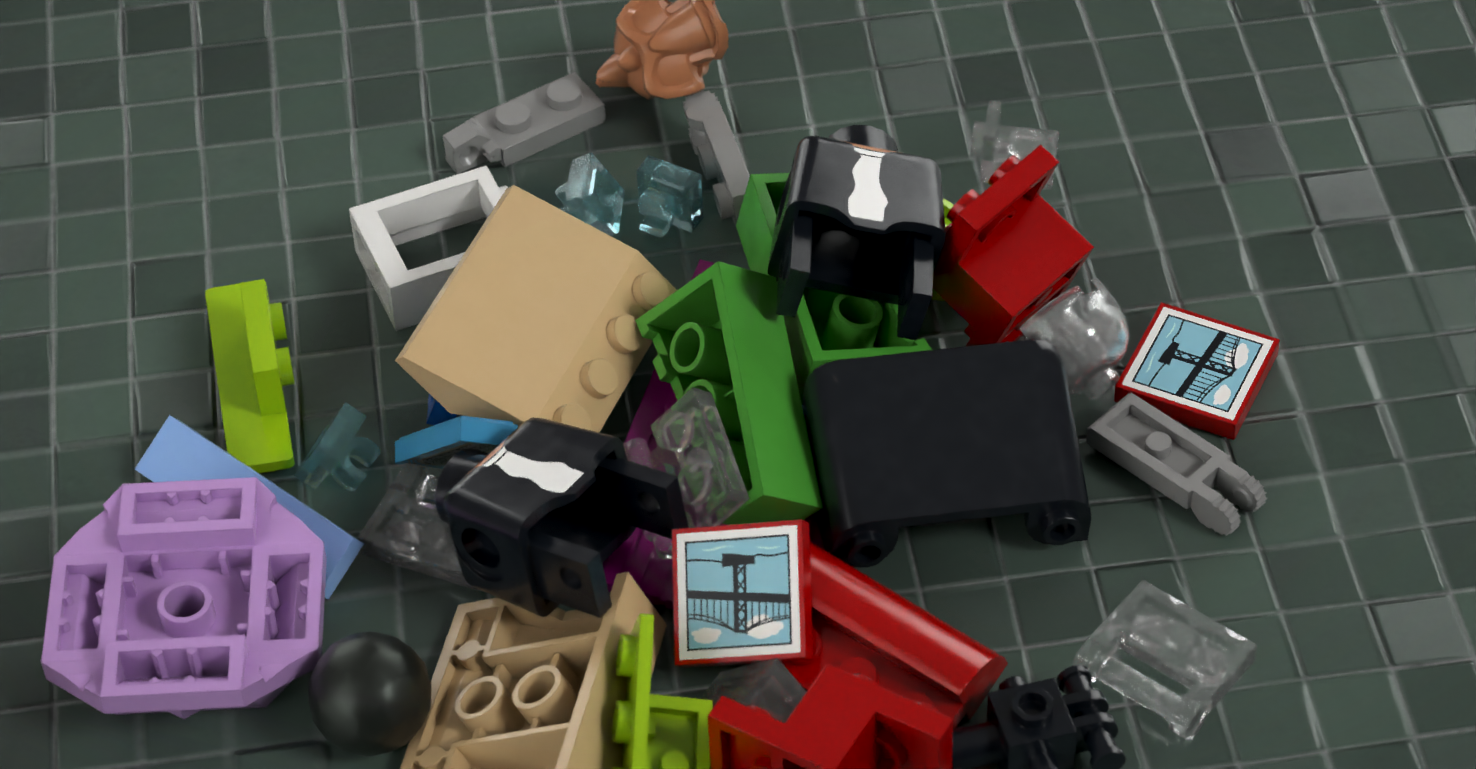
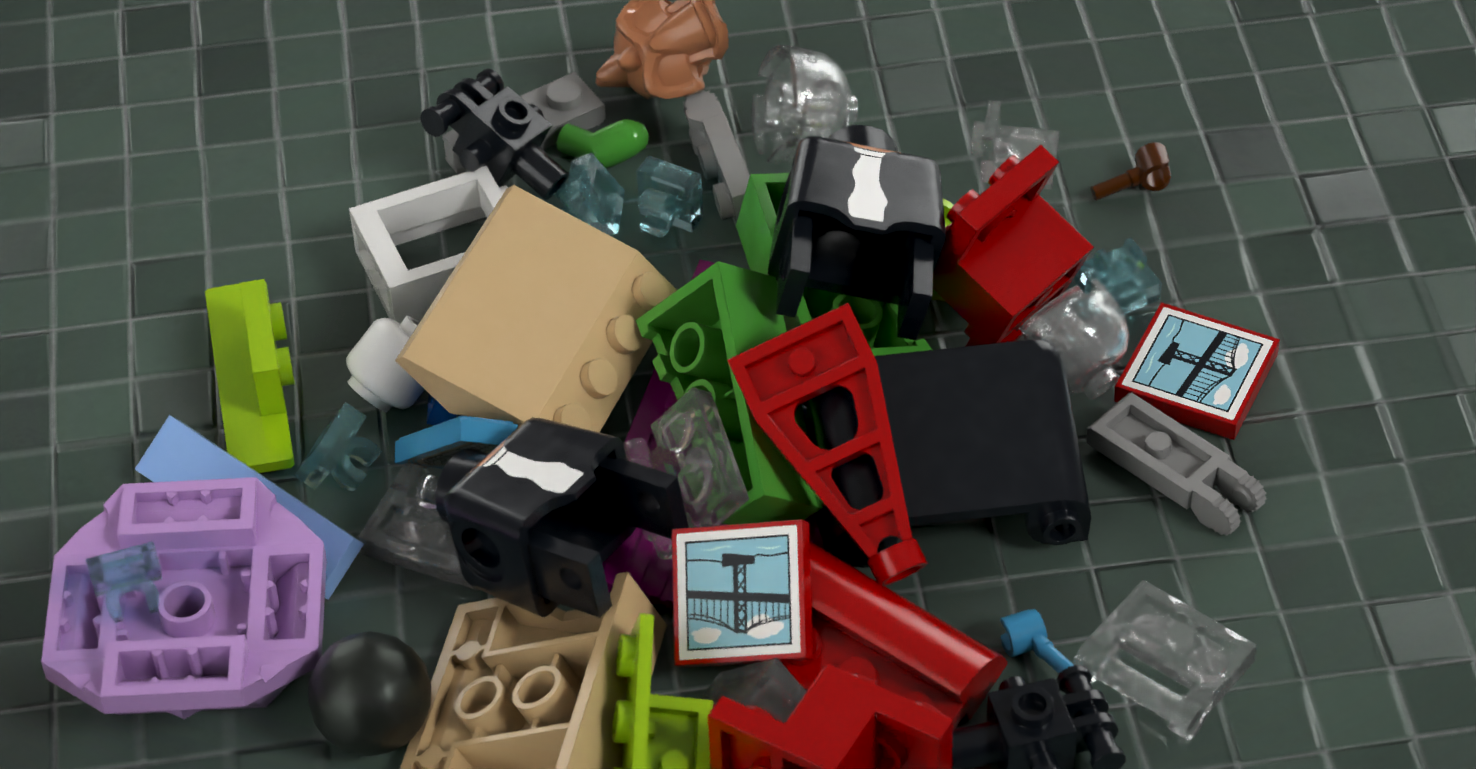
none -> clear light blue tile [86,541,162,623]
none -> white head [346,315,425,412]
none -> black piece [420,69,569,200]
none -> bright green arm [557,119,649,168]
none -> red plate [727,303,928,586]
none -> clear cylinder [752,44,858,165]
none -> dark azure hand [1000,609,1074,674]
none -> clear light blue tile [1075,238,1162,321]
none -> reddish brown hand [1090,142,1171,201]

